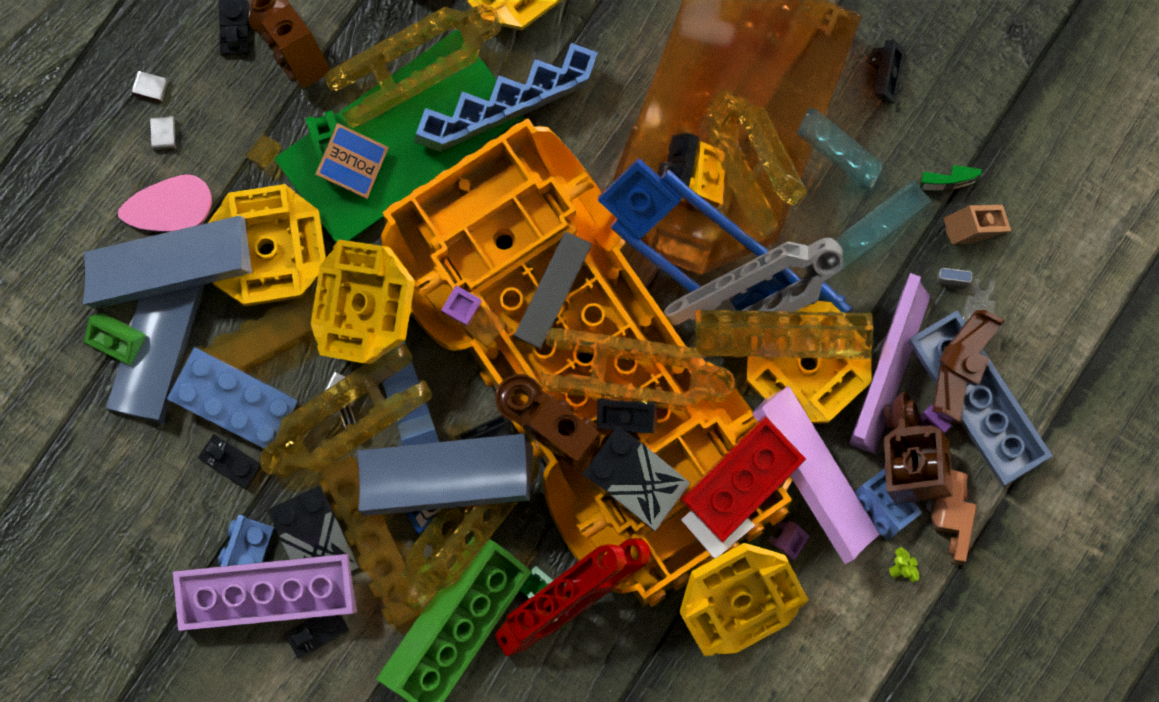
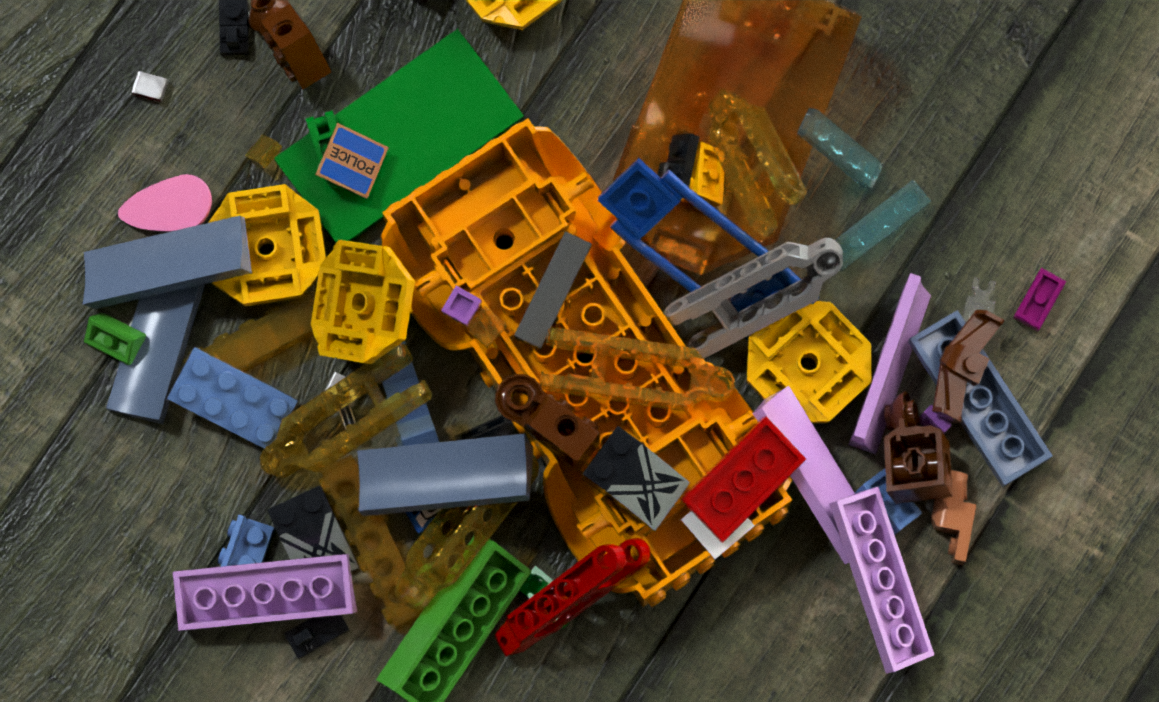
flat silver piece [150,116,176,150] -> none
black hinge [198,434,263,490] -> none
clear yellow piece [324,4,502,128] -> none
medium blue brick [414,43,598,152] -> none
black hinge [597,398,657,434] -> none
yellow piece [680,543,809,656] -> none
clear yellow brick [694,310,873,360] -> none
medium lavender tile [768,521,809,561] -> none
blue pin [818,282,853,317] -> none
black hinge [870,40,906,104] -> none
lime plant [889,547,920,583] -> none
green slope [919,165,982,191] -> none
piece [937,268,972,287] -> none
medium nougat slope [943,205,1011,245] -> none
none -> lavender arch [829,487,934,674]
none -> magenta plate [1013,267,1066,332]

